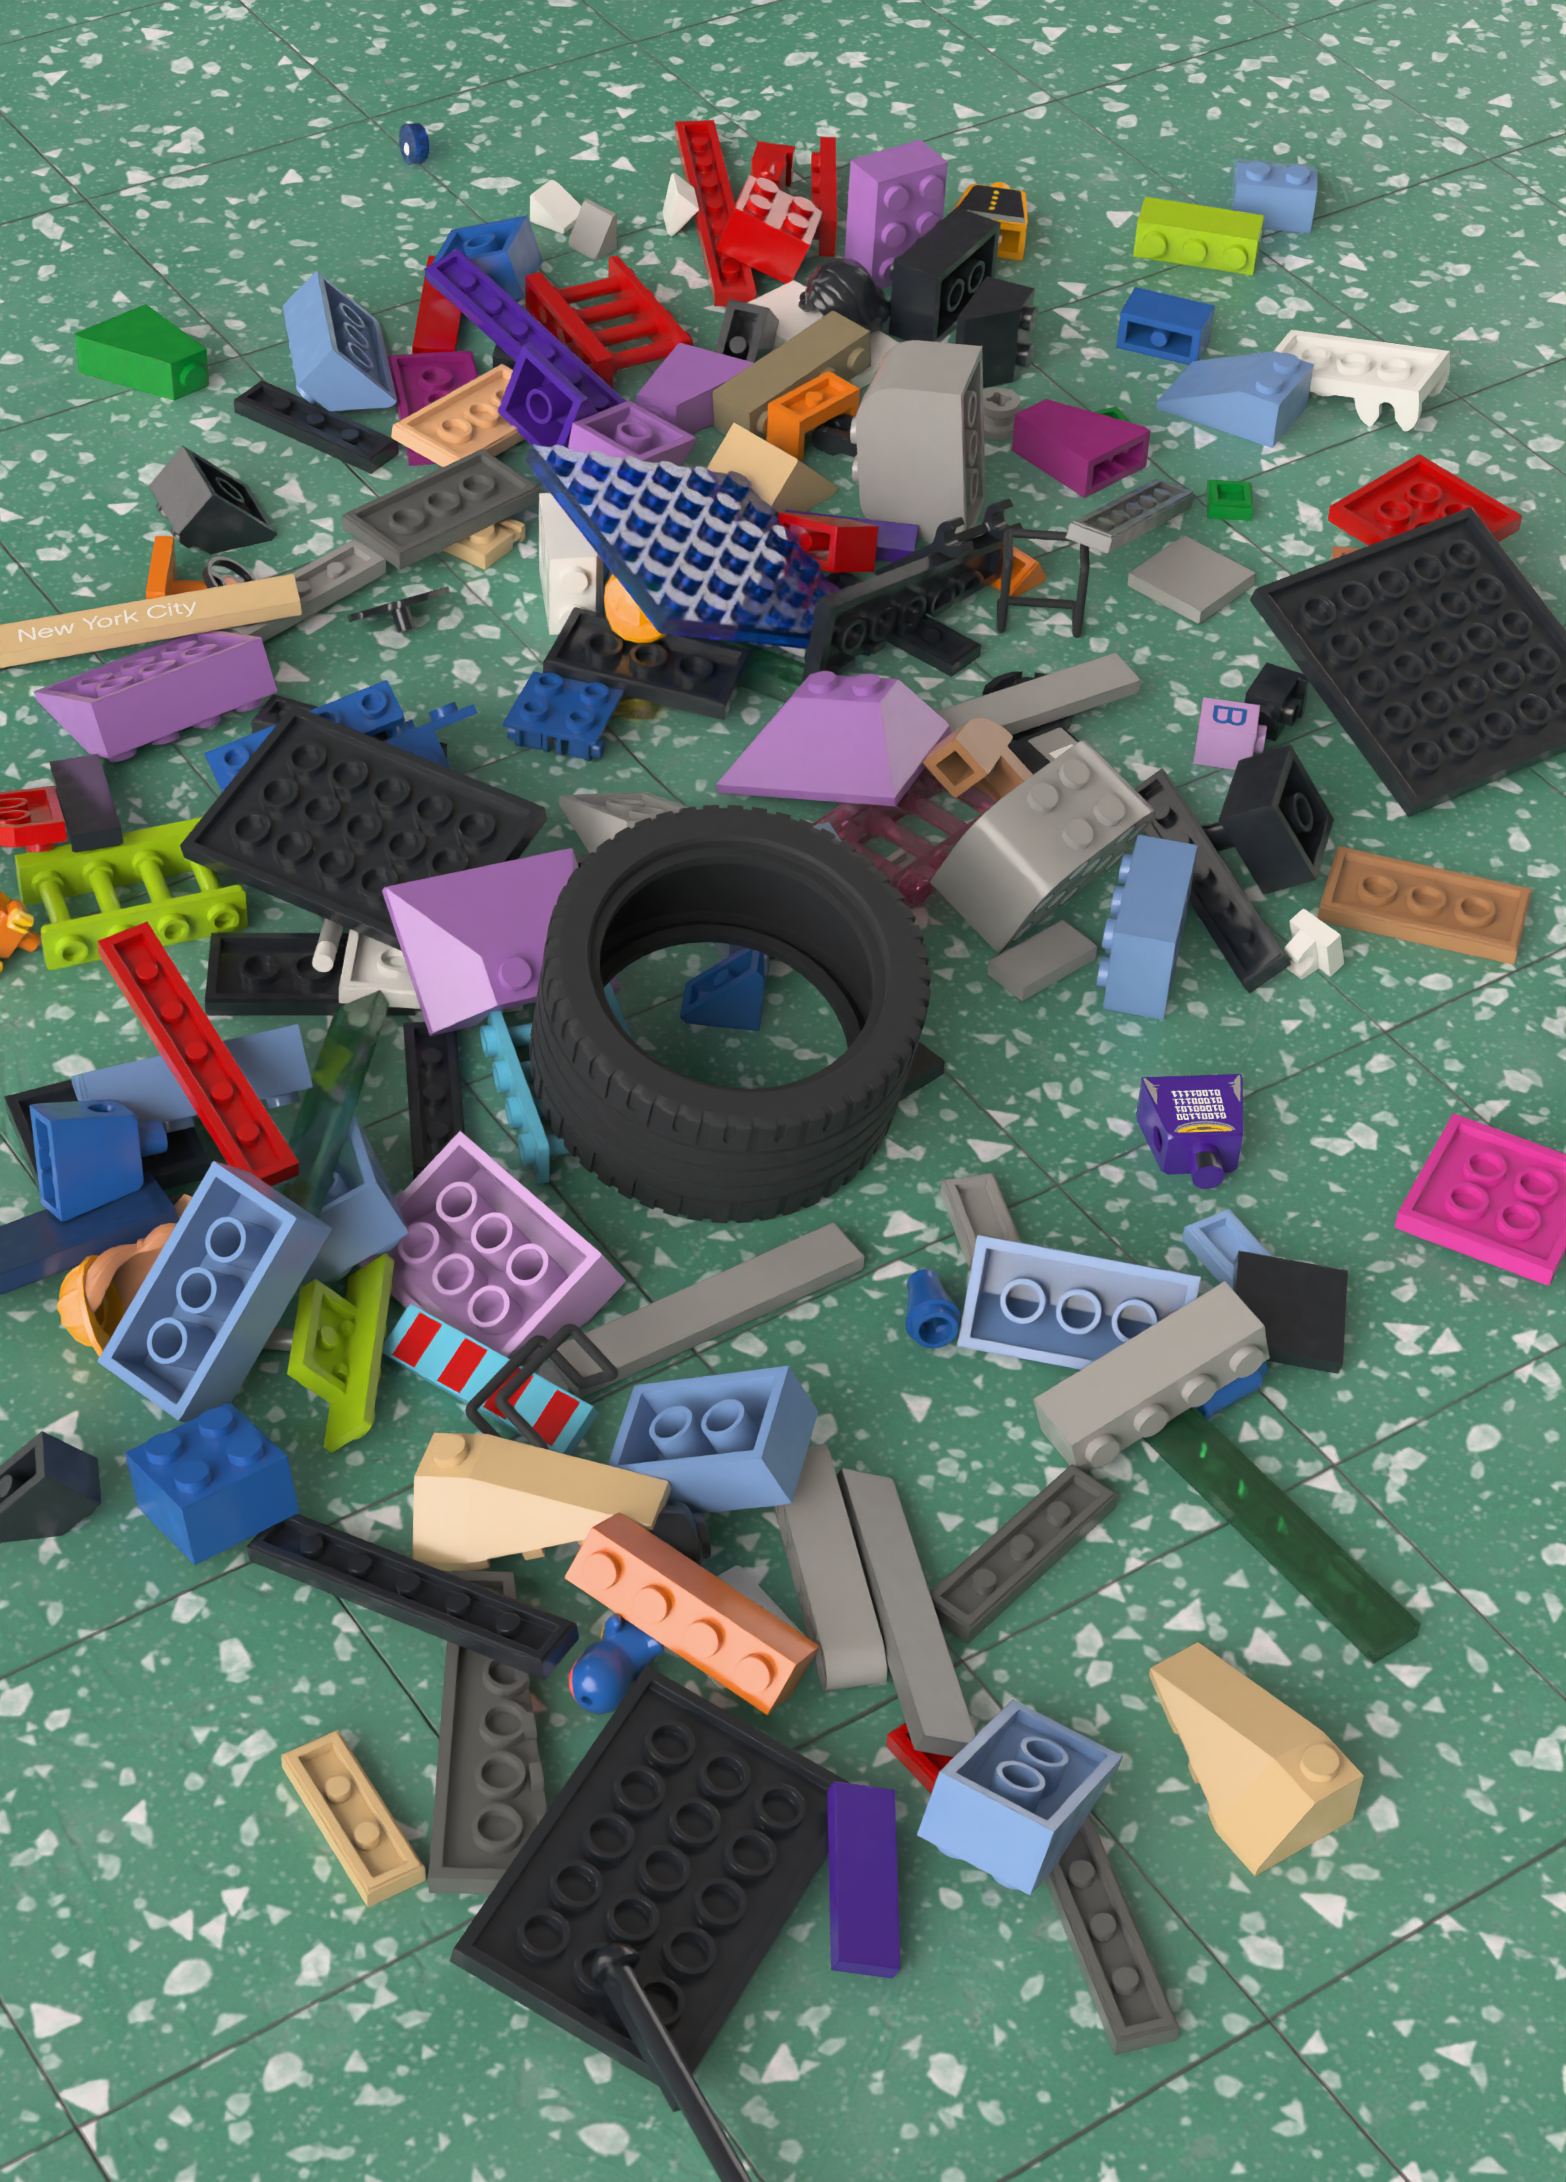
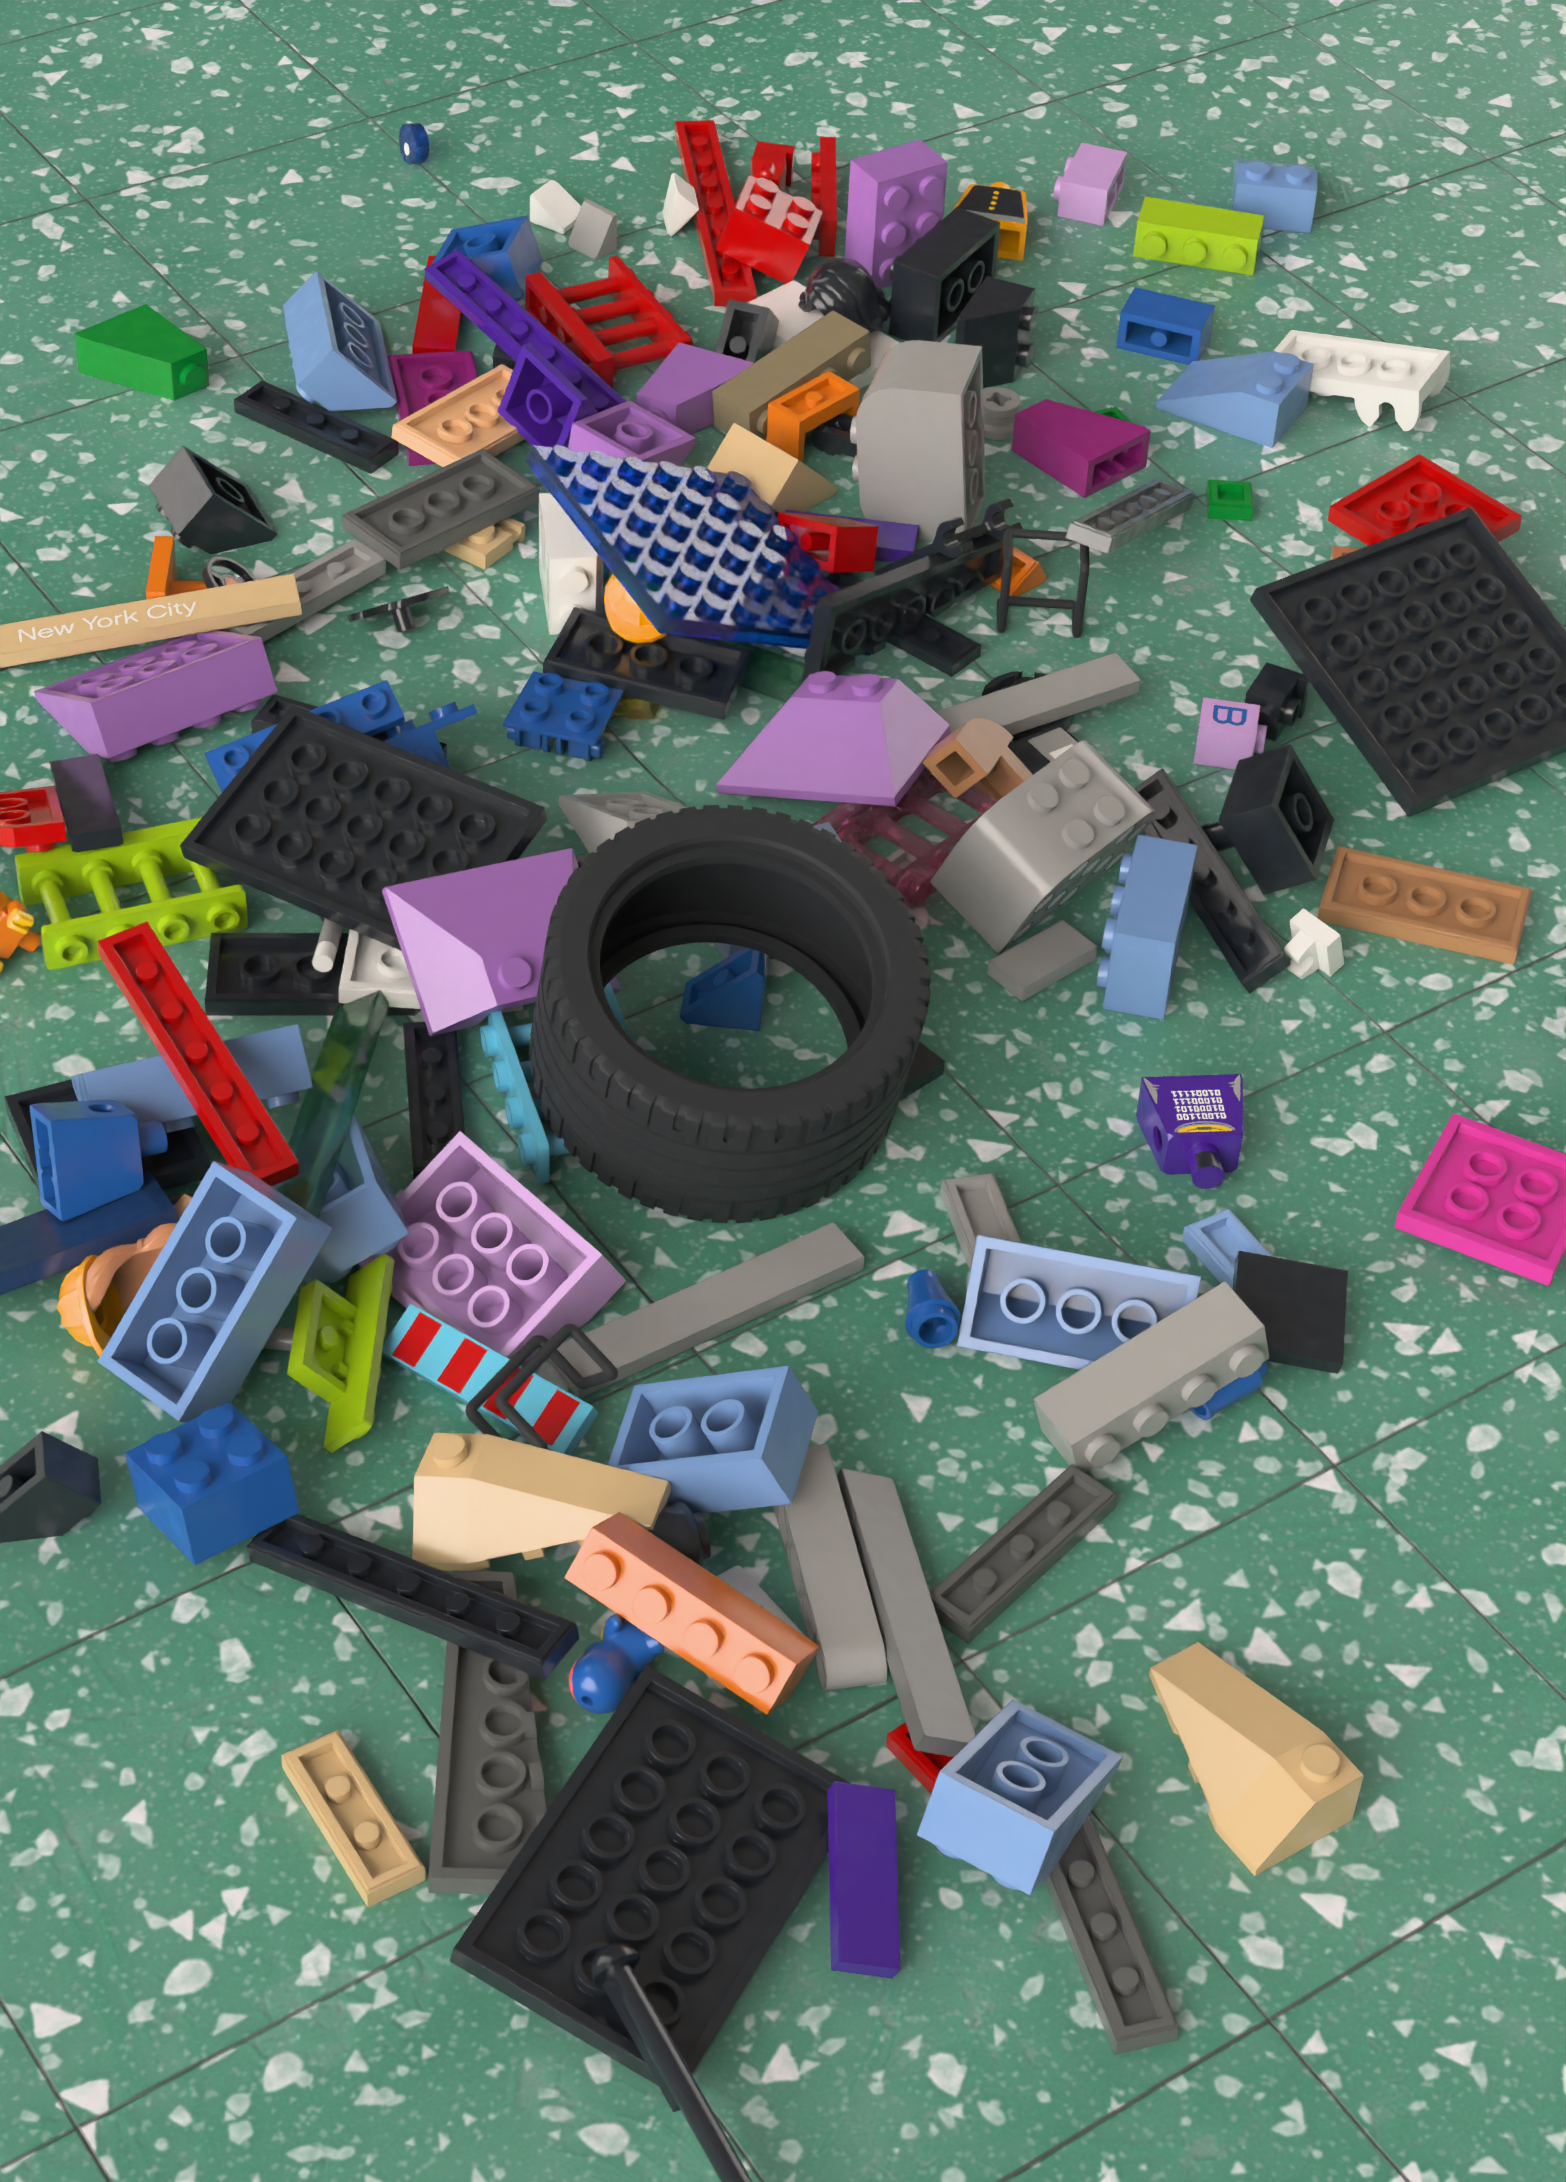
light grey tile [1127,535,1256,624] -> none
clear green tile [1142,1407,1421,1664] -> none
none -> lavender brick [1053,143,1127,226]

